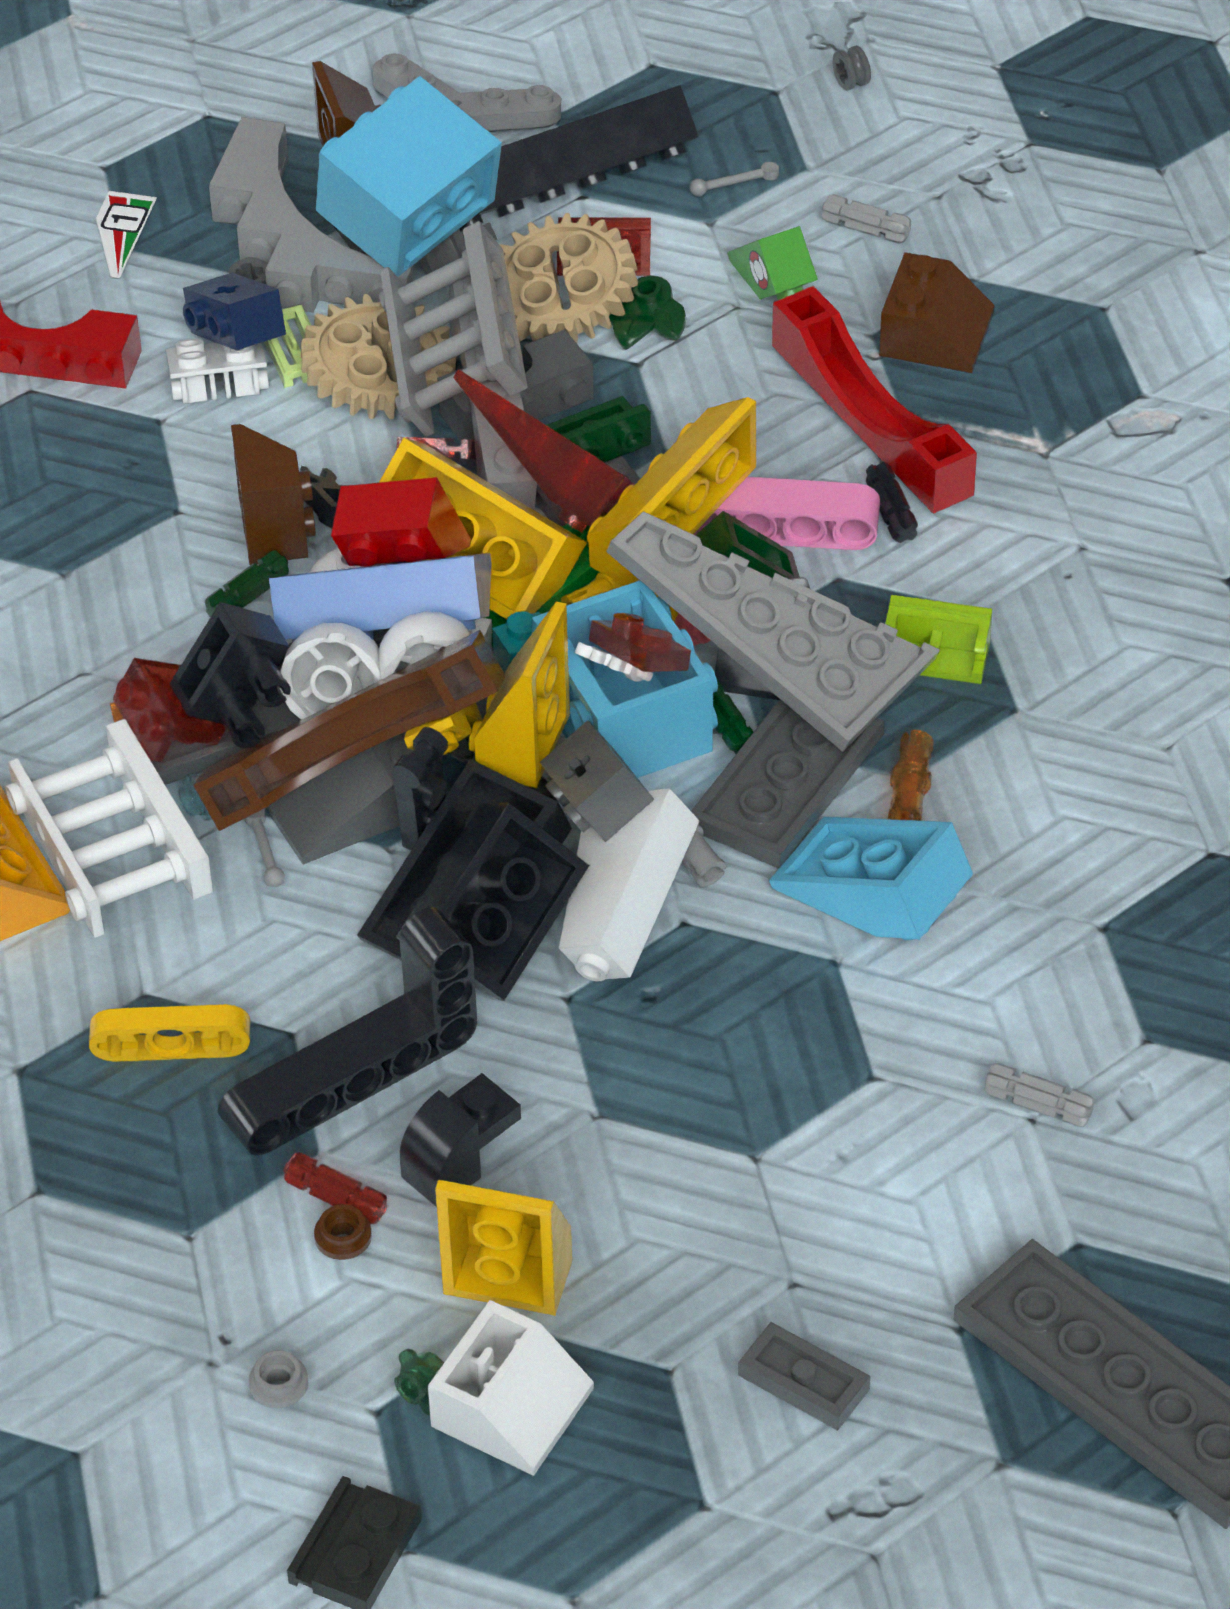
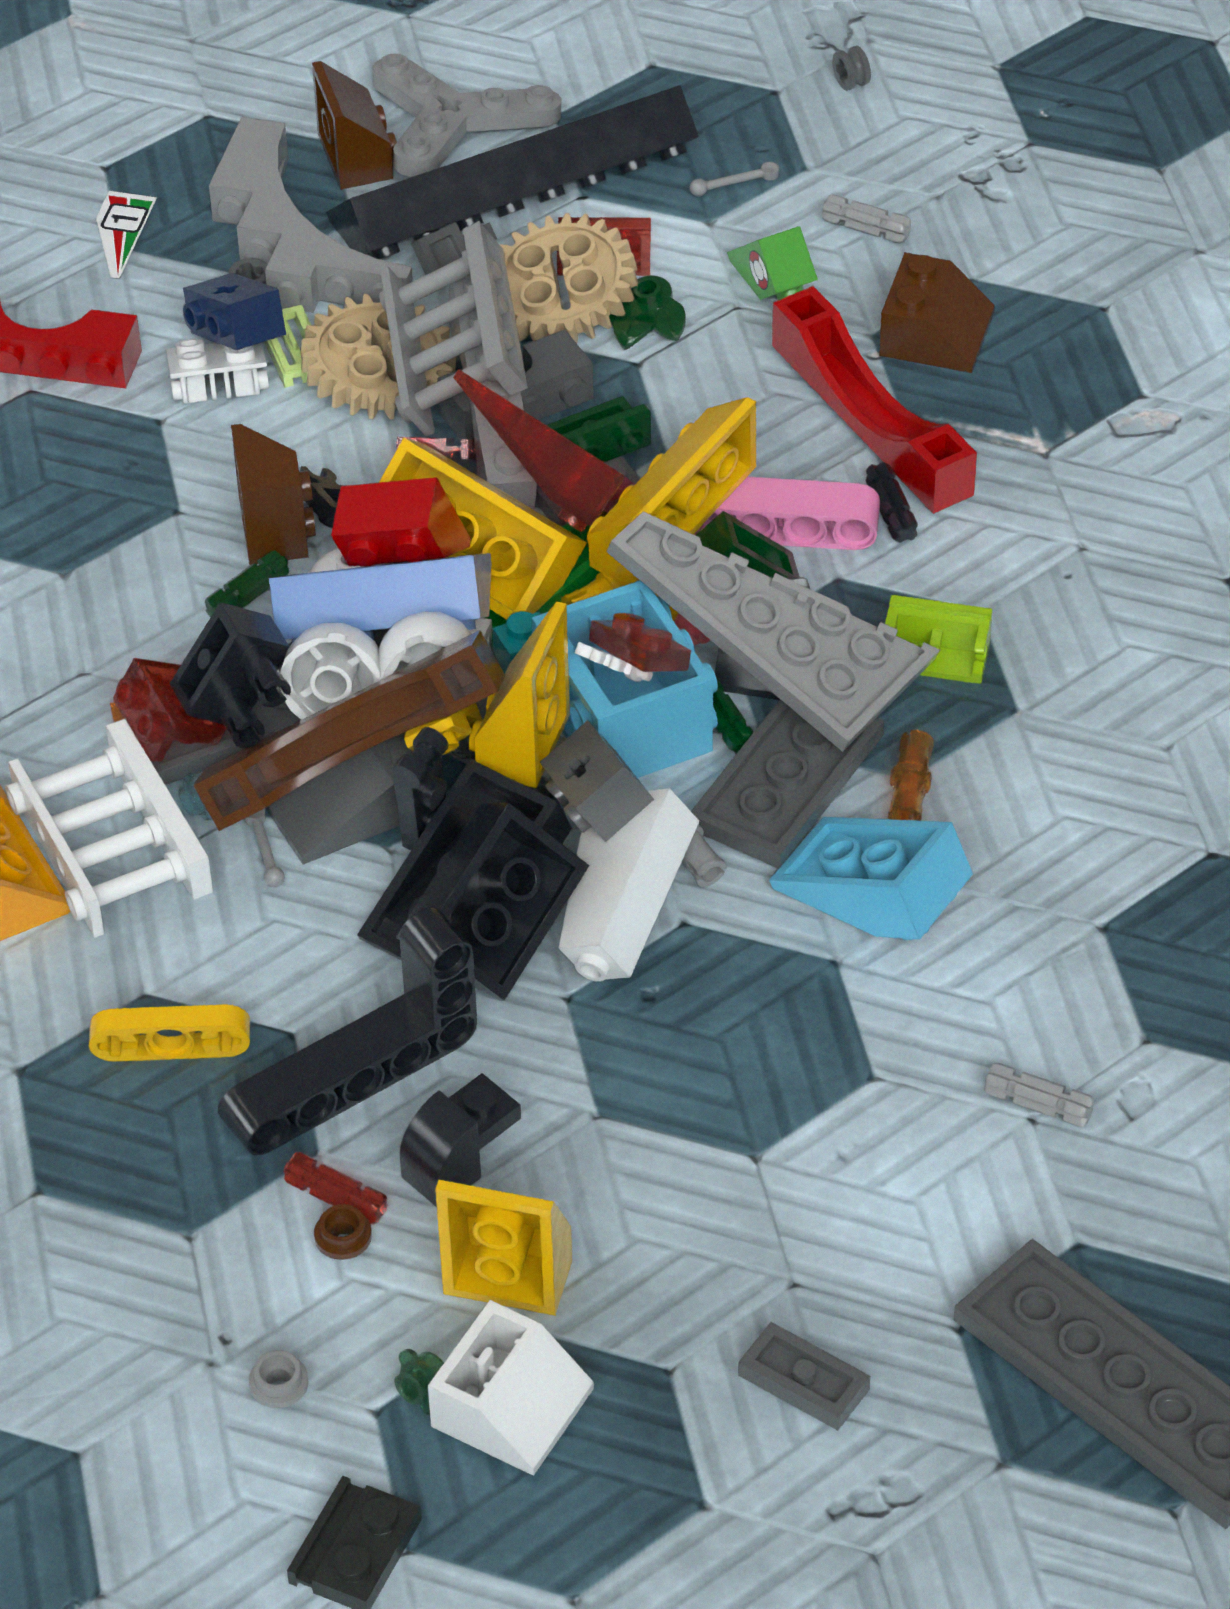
medium azure container [316,76,502,277] -> none

